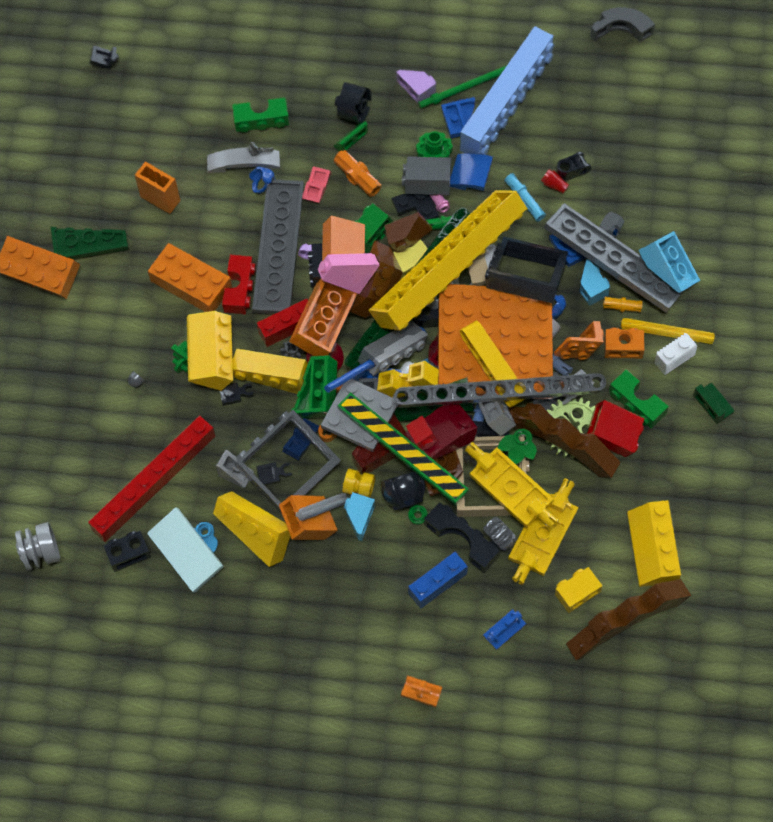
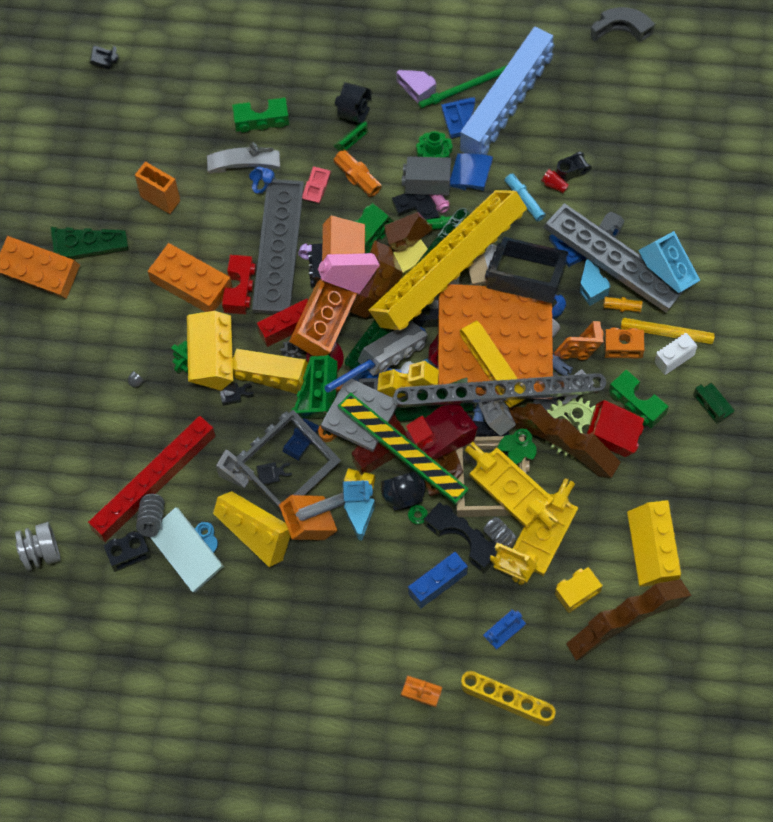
none -> dark grey piece [136,494,165,537]
none -> dark azure bracket [343,480,373,501]
none -> yellow beam [461,671,556,726]
none -> yellow hinge [490,543,536,583]

